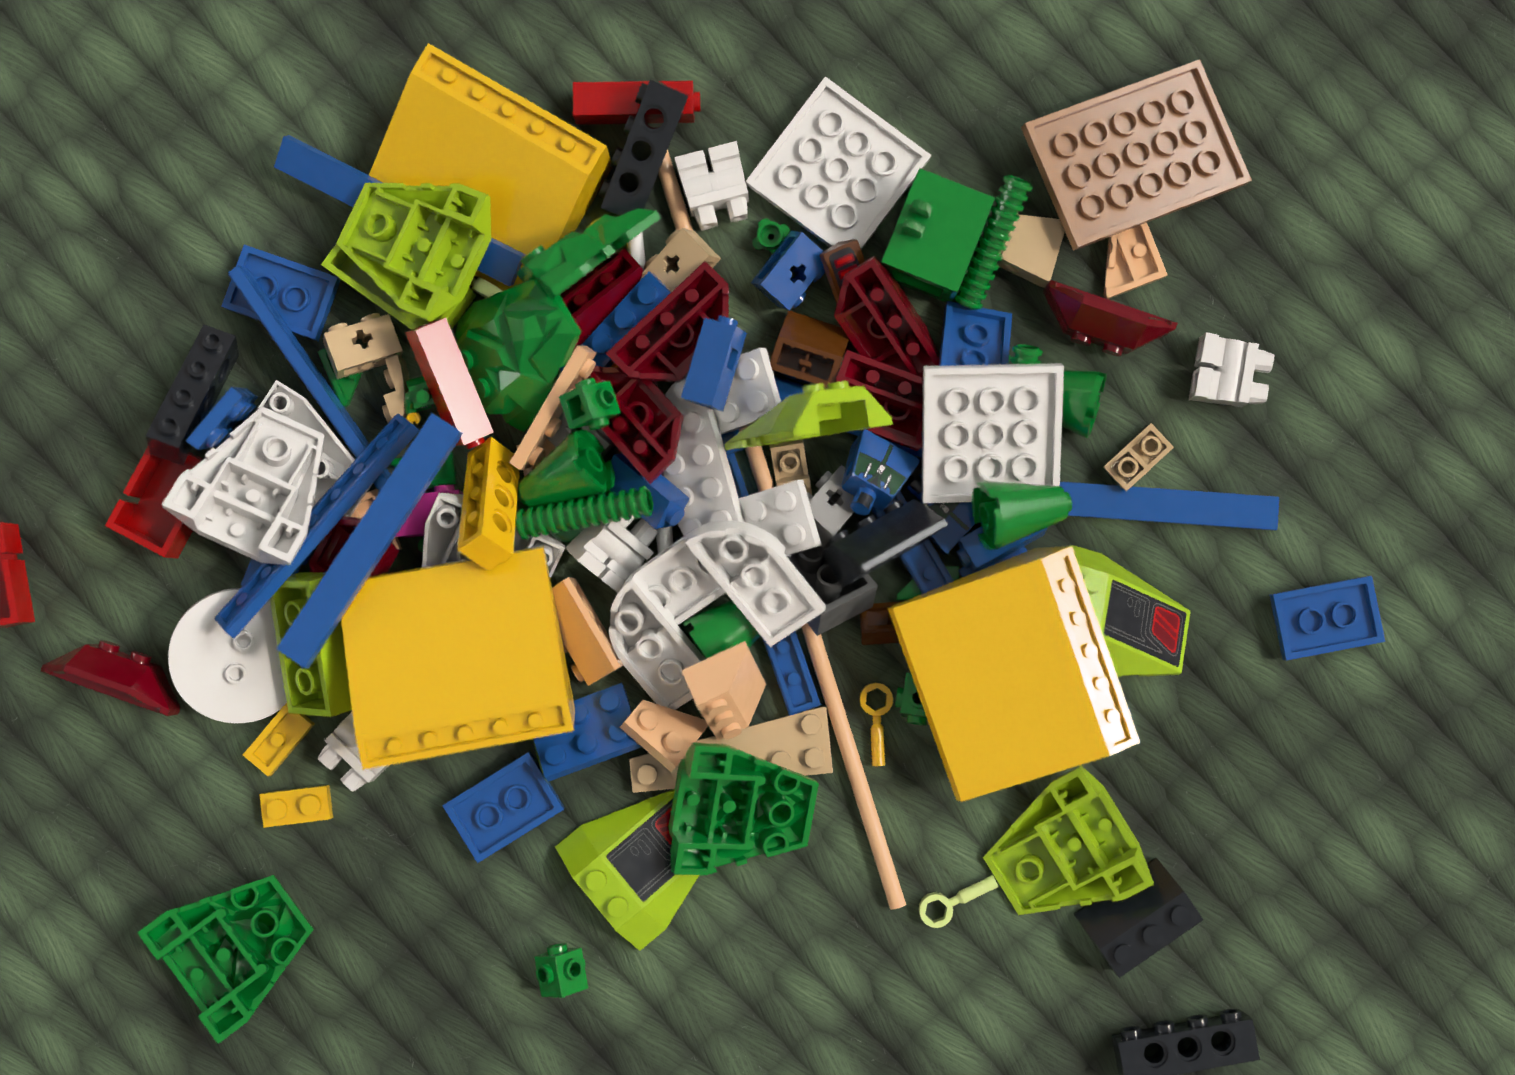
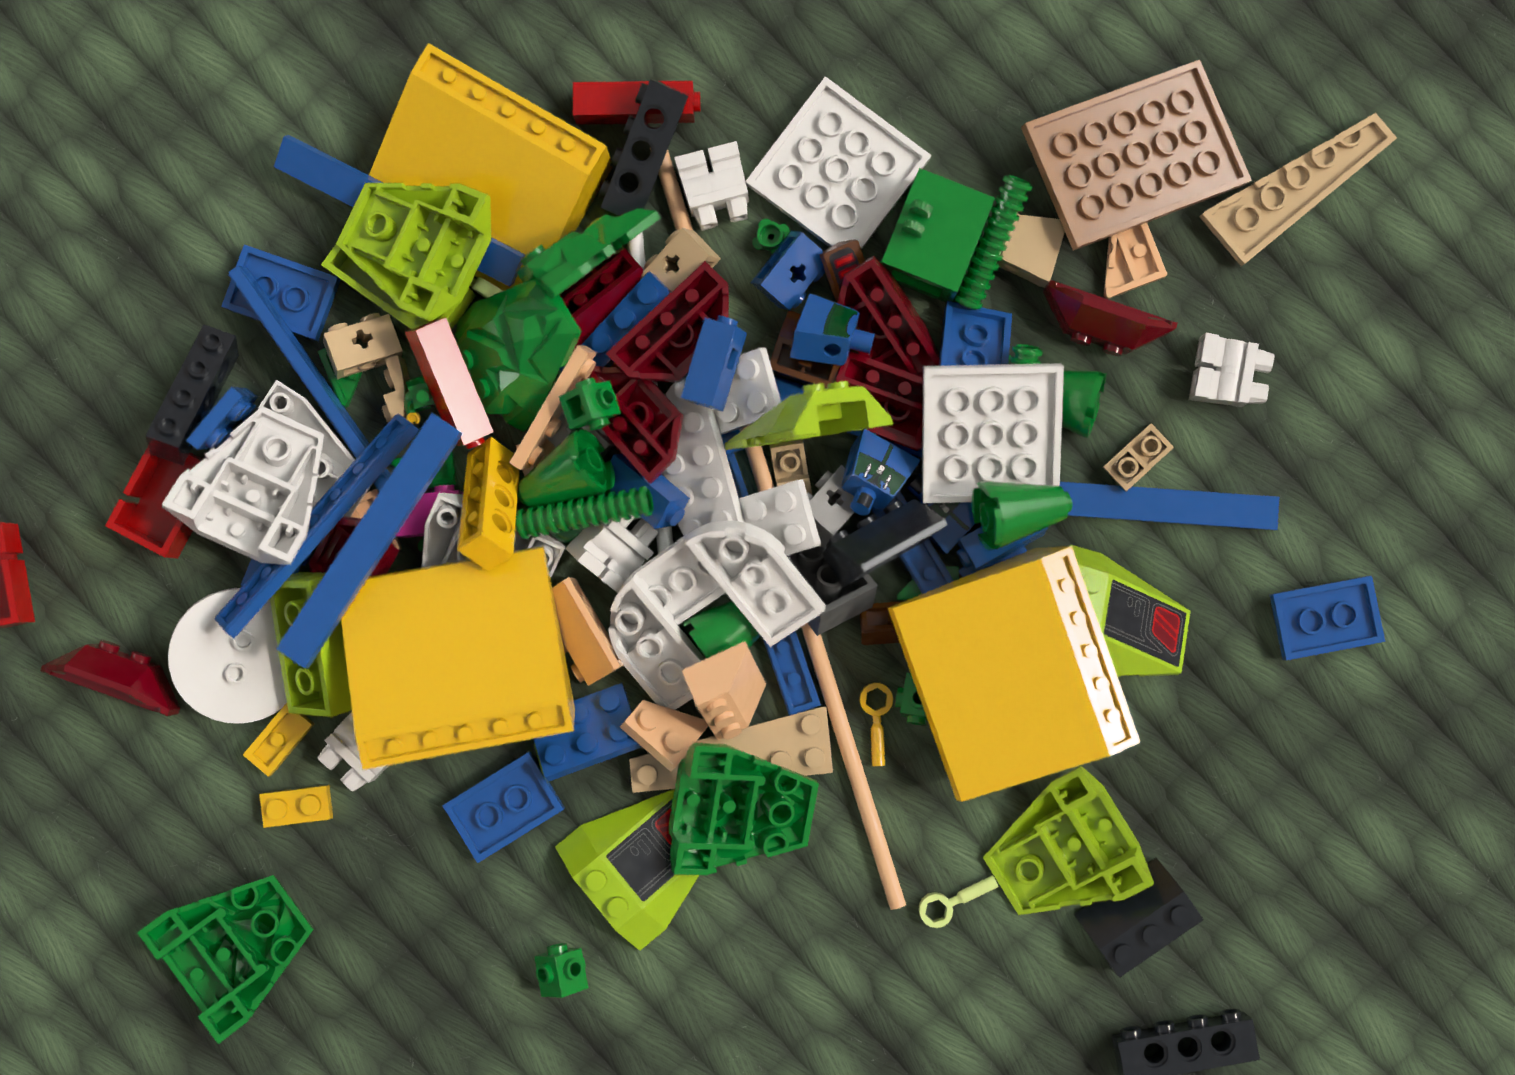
none -> blue torso [790,293,875,365]
none -> tan wing [1199,113,1397,266]

